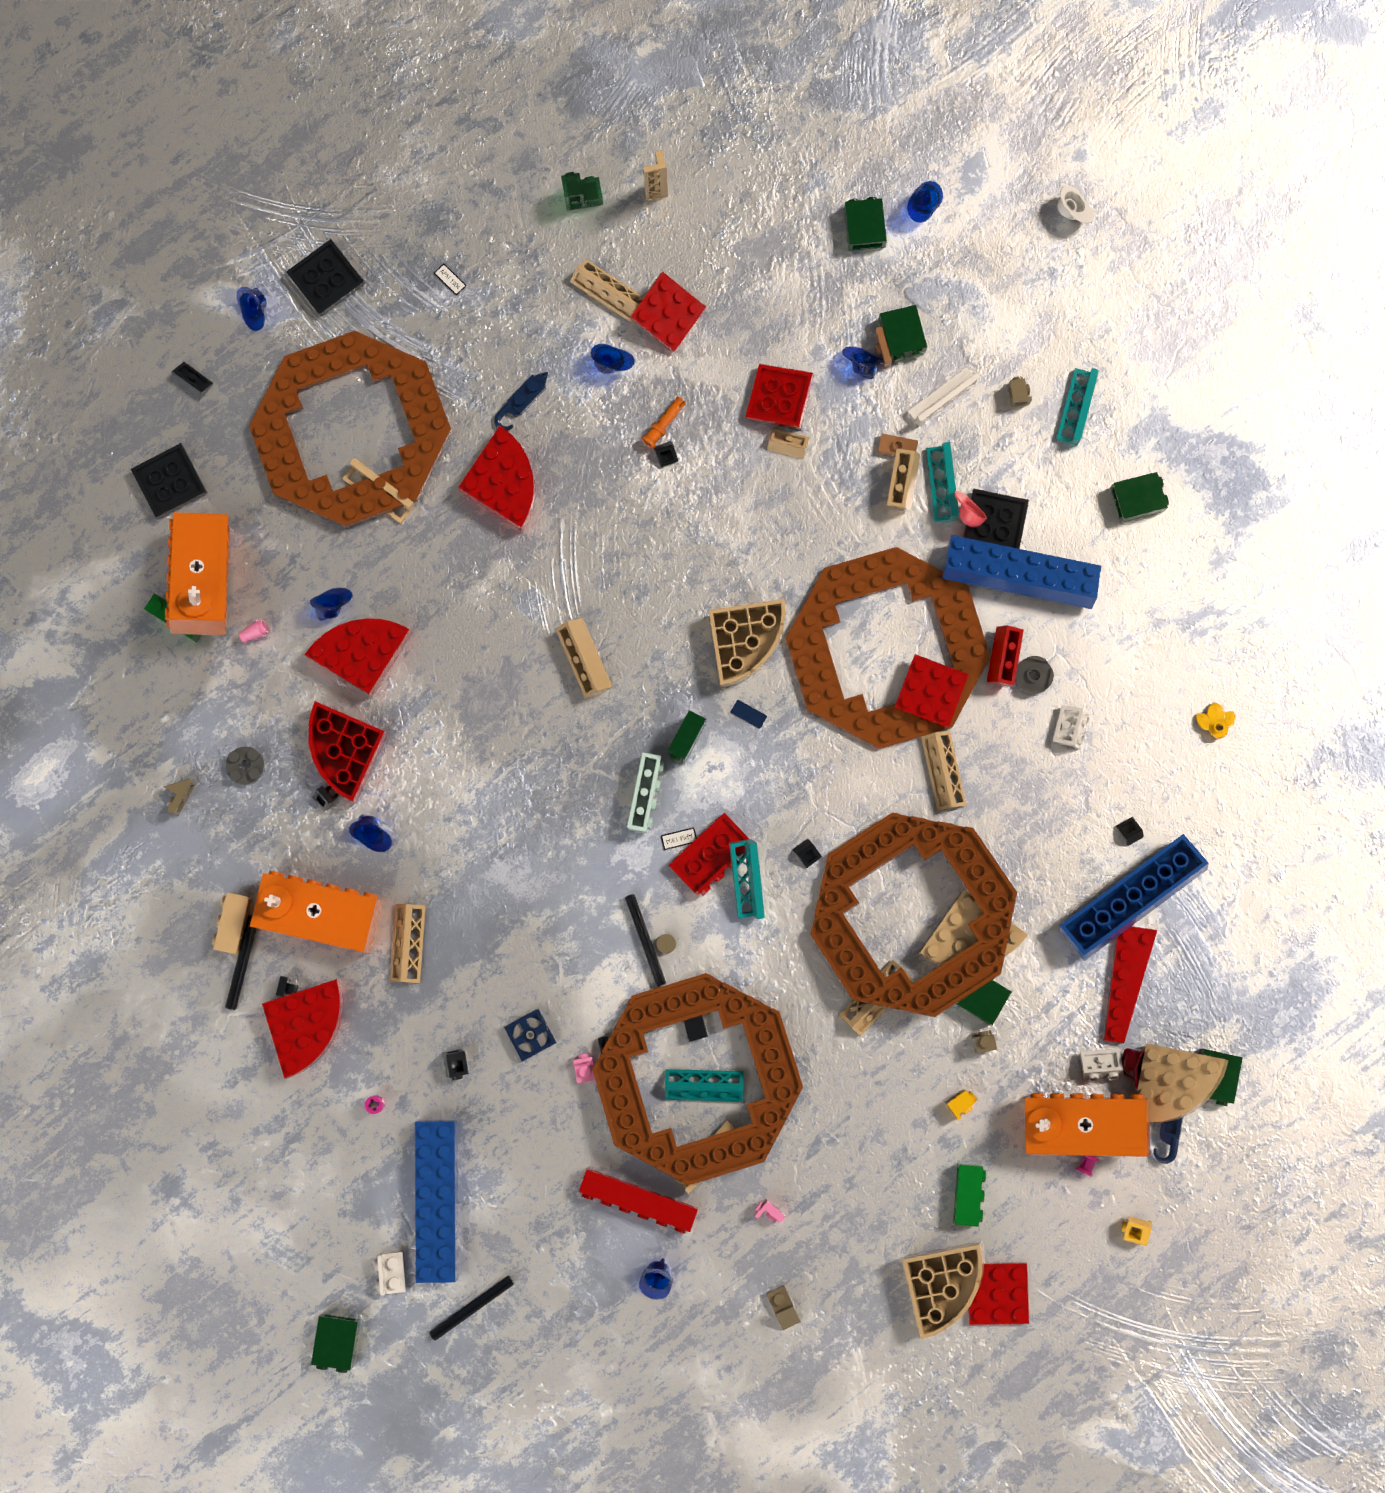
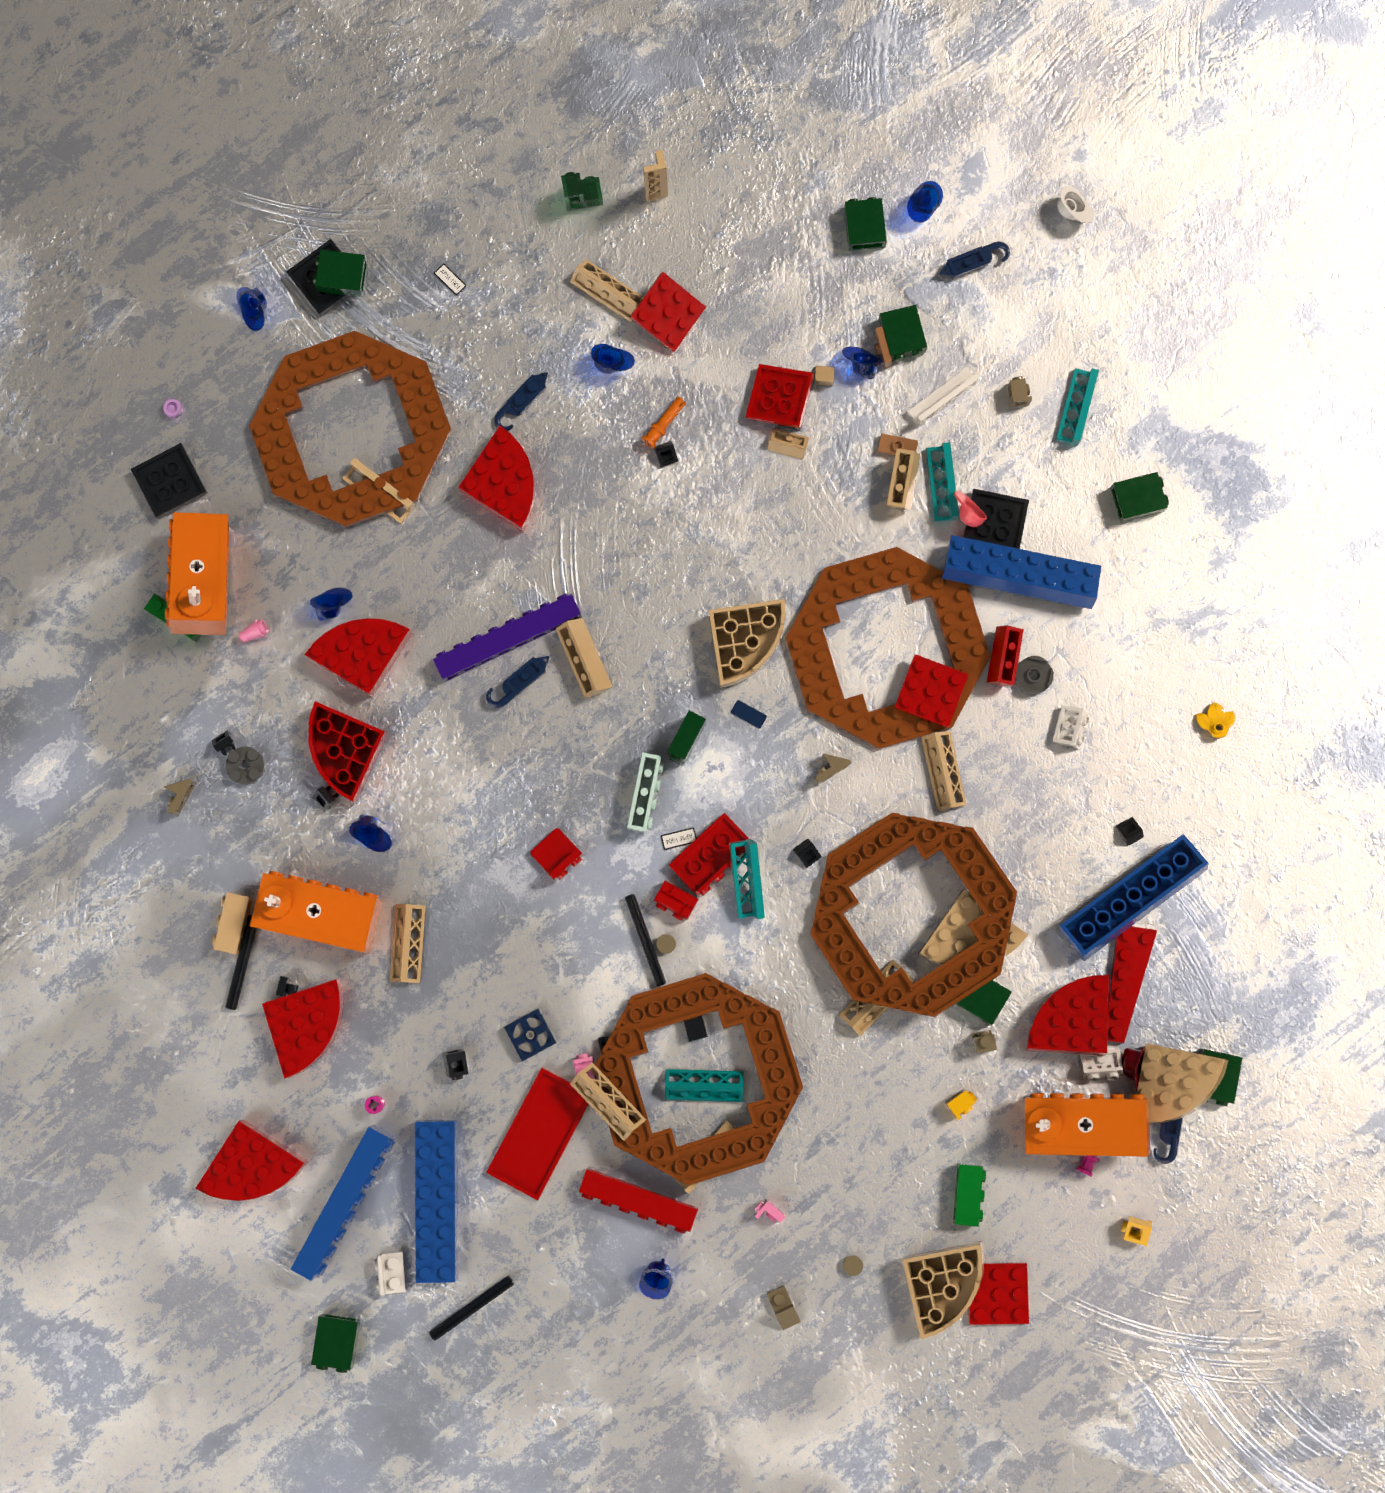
black slope [171,362,213,401] -> none
none -> lavender tile [163,399,183,419]
none -> red brick [195,1120,309,1201]
none -> black tile [211,730,236,756]
none -> blue brick [290,1125,395,1281]
none -> dark green brick [313,250,368,297]
none -> dark purple brick [433,593,582,682]
none -> dark blue plate [486,656,550,708]
none -> red tile [486,1067,589,1201]
none -> red bracket [531,828,583,881]
none -> tan fence [570,1063,646,1141]
none -> red brick [653,880,699,921]
none -> tan slope [814,365,835,386]
none -> dark tan slope [814,754,851,785]
none -> dark tan tile [843,1255,863,1276]
none -> dark blue plate [939,241,1010,279]
none -> red brick [1026,975,1109,1056]

